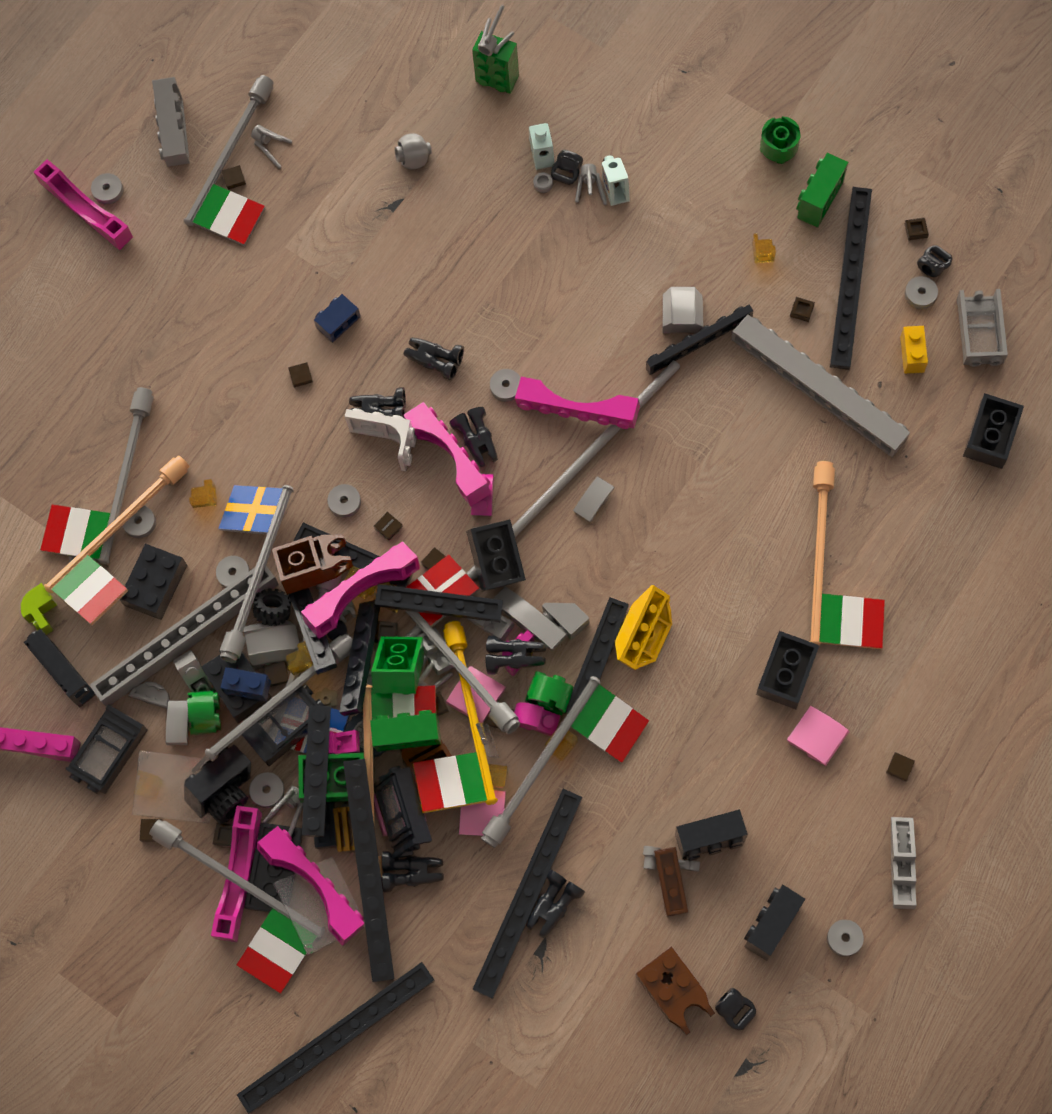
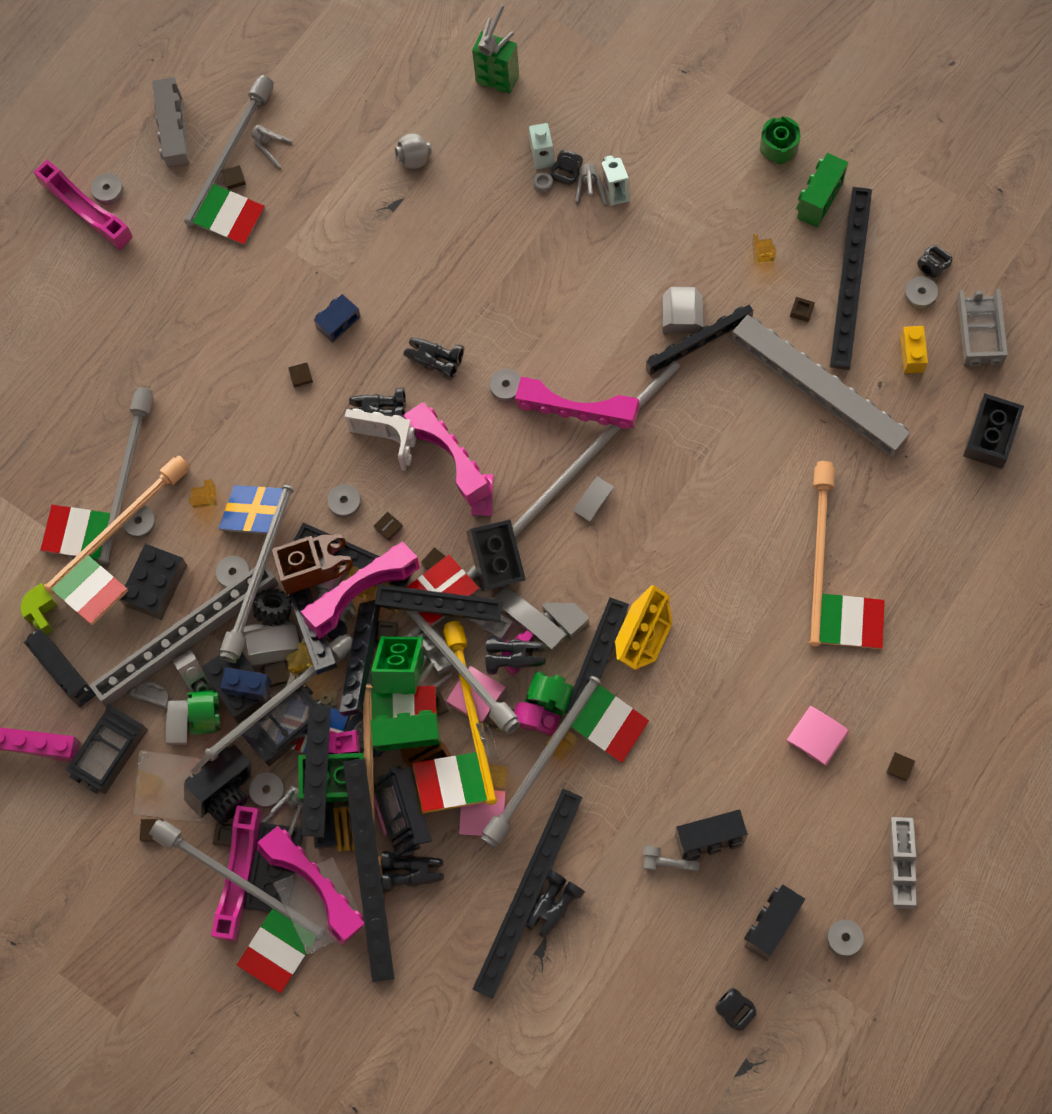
black plate [237,962,435,1114] -> none
black piece [449,407,498,468] -> none
reddish brown brick [636,946,715,1036] -> none
reddish brown tile [654,847,689,917] -> none
black brick [756,631,820,710] -> none
dark brown tile [904,217,929,241] -> none

